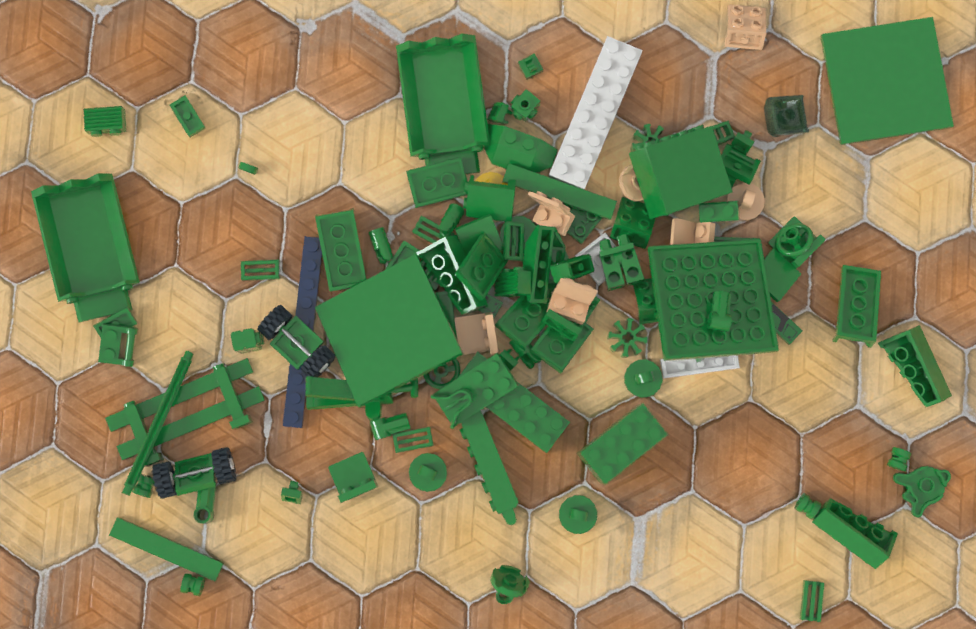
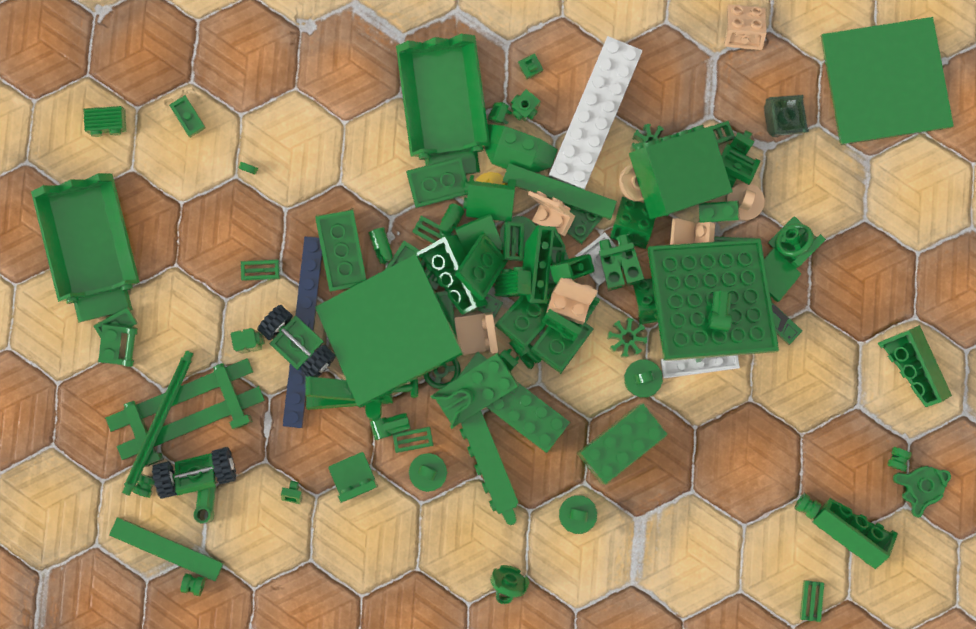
green plate [832,265,881,348] -> none

